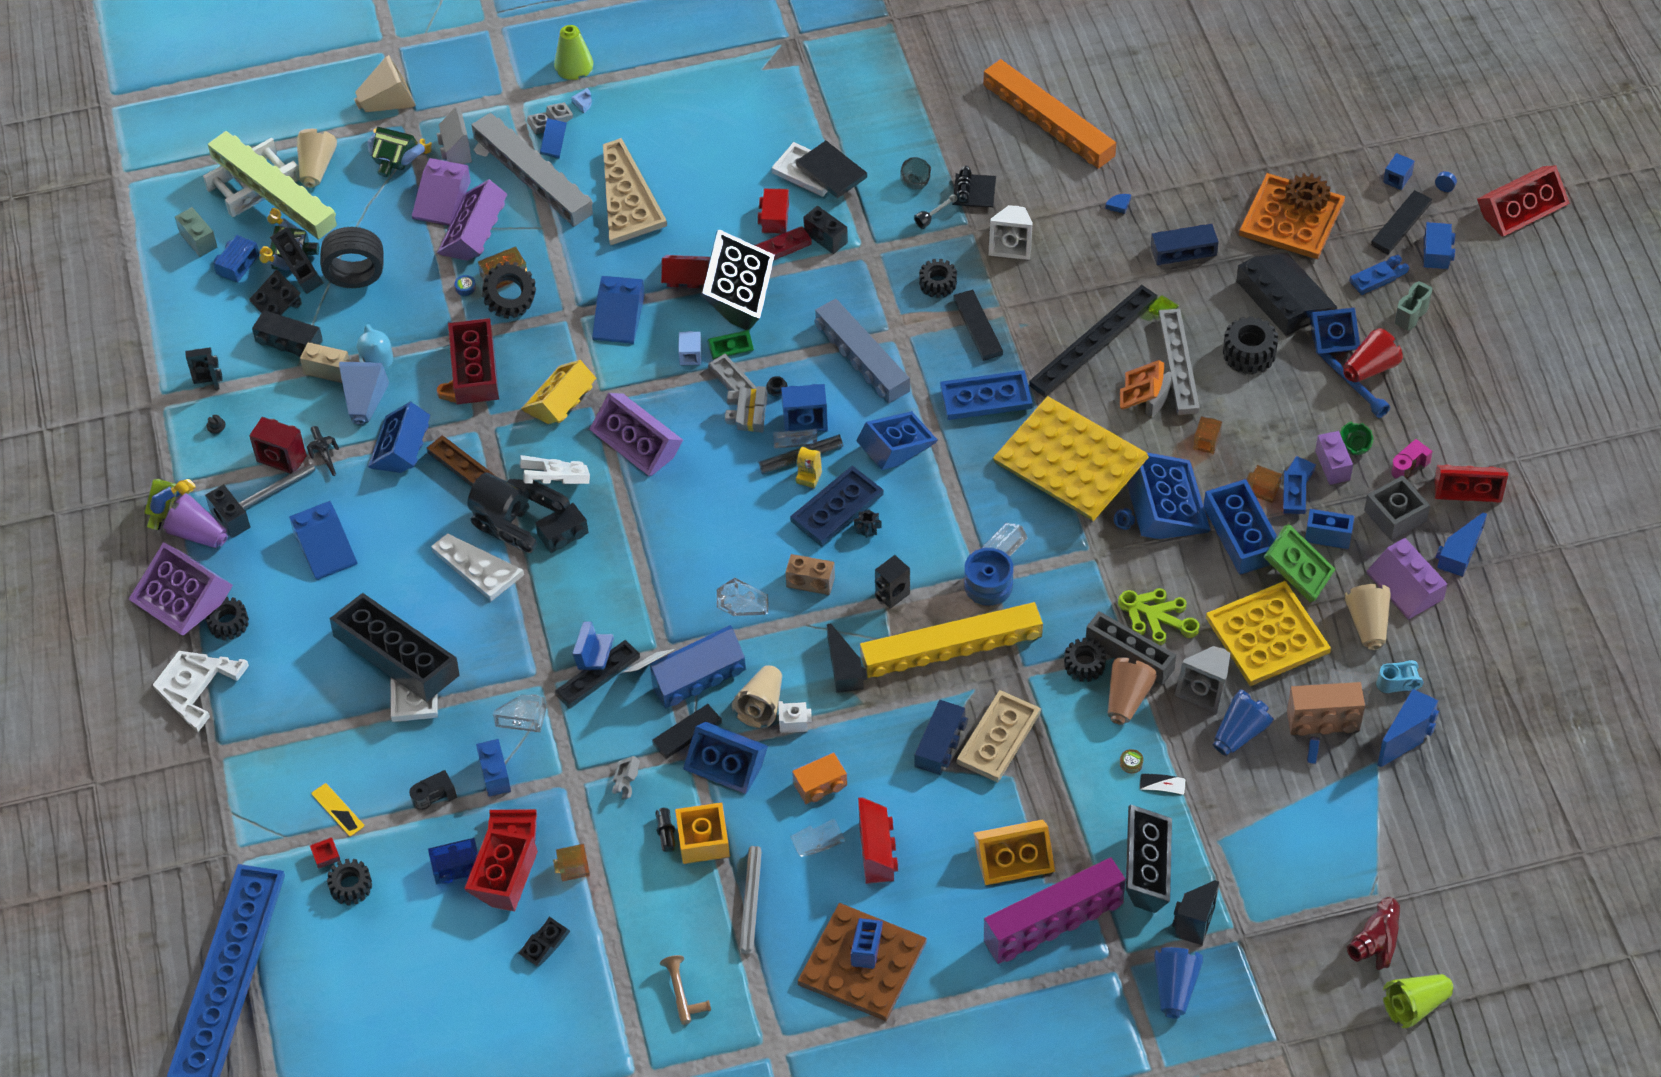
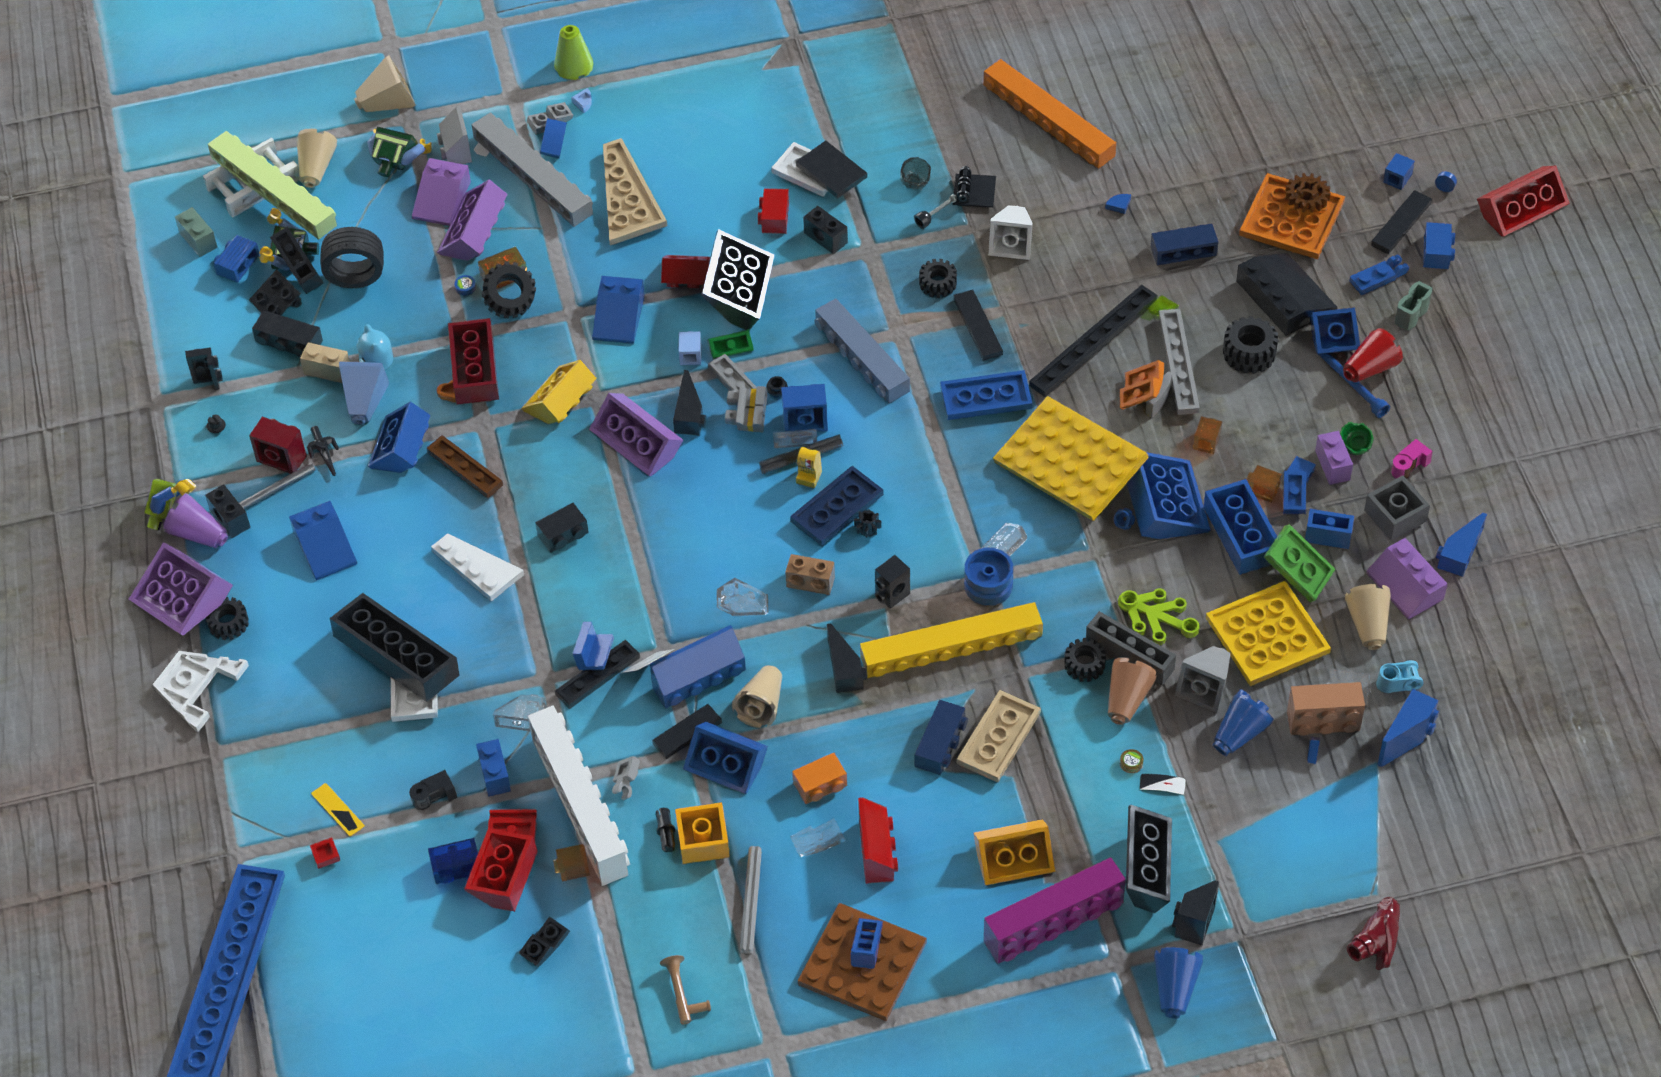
black tyre [327,859,372,905] -> none
black piece [467,473,570,553] -> none
white wing [520,455,590,484] -> none
dark red plate [754,226,812,261] -> none
white brick [778,701,812,733] -> none
blue slope [856,411,938,470] -> none
lime cone [1383,974,1453,1028] -> none
red slope [1434,465,1508,502] -> none
none -> white brick [528,705,630,886]
none -> black slope [673,370,706,436]

